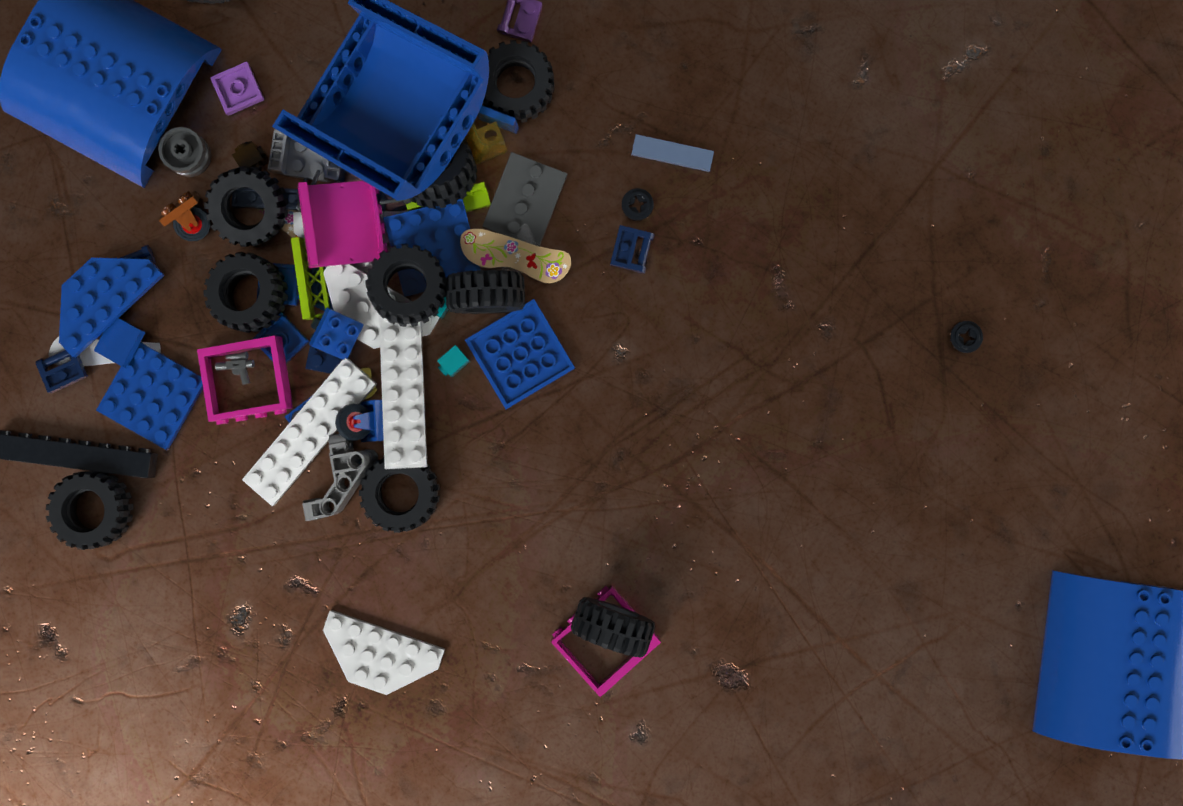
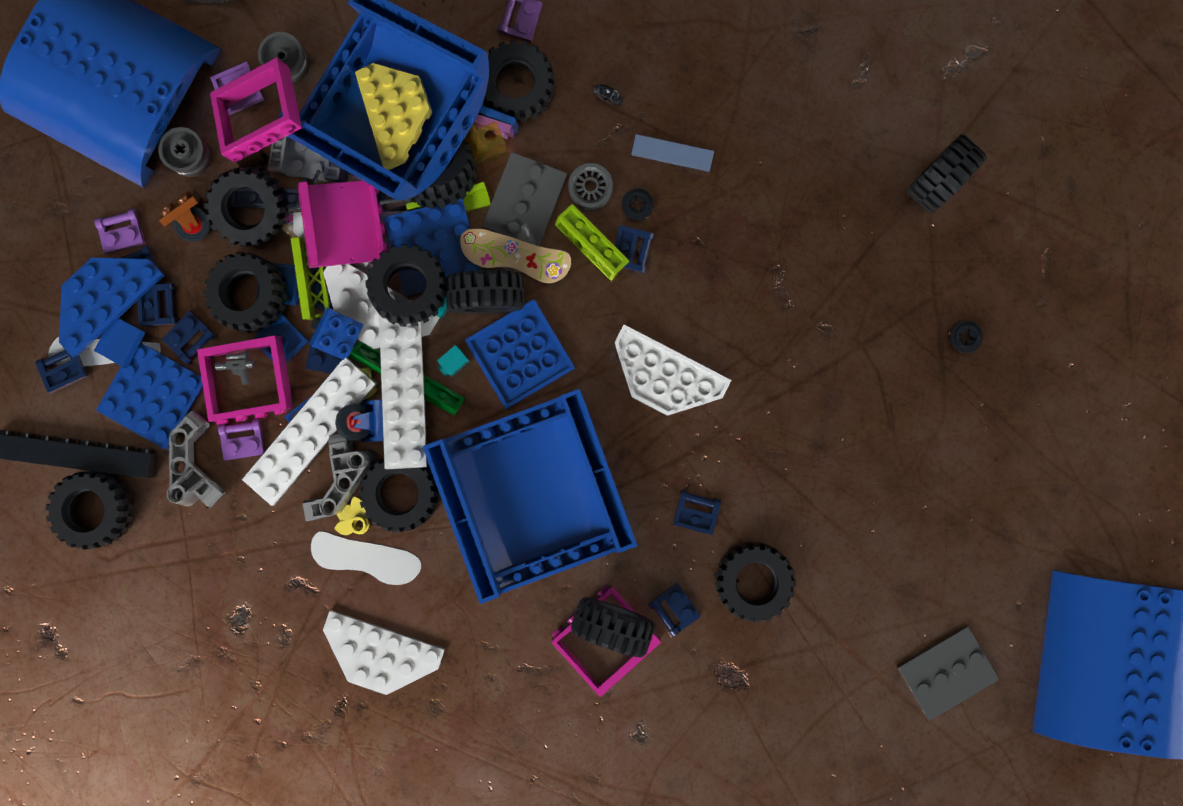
none -> medium lavender plate [94,208,146,254]
none -> dark blue plate [137,283,178,327]
none -> dark blue plate [161,310,216,364]
none -> light grey connector [166,410,225,508]
none -> dark pink window [210,57,302,163]
none -> medium lavender plate [218,419,265,460]
none -> dark grey wheel [258,32,309,83]
none -> white sticker [311,532,421,585]
none -> light yellow plate [334,497,370,535]
none -> green plate [349,340,465,416]
none -> light yellow plate [355,63,432,170]
none -> blue slope [423,389,638,604]
none -> medium lavender plate [473,115,515,140]
none -> lime fence [555,204,629,281]
none -> dark grey wheel [568,163,613,210]
none -> black gear [593,84,623,105]
none -> white plate [614,325,732,416]
none -> dark blue plate [648,583,701,637]
none -> dark blue plate [673,489,721,535]
none -> black tyre [715,542,796,623]
none -> dark grey plate [896,626,999,721]
none -> black tyre [907,134,987,213]

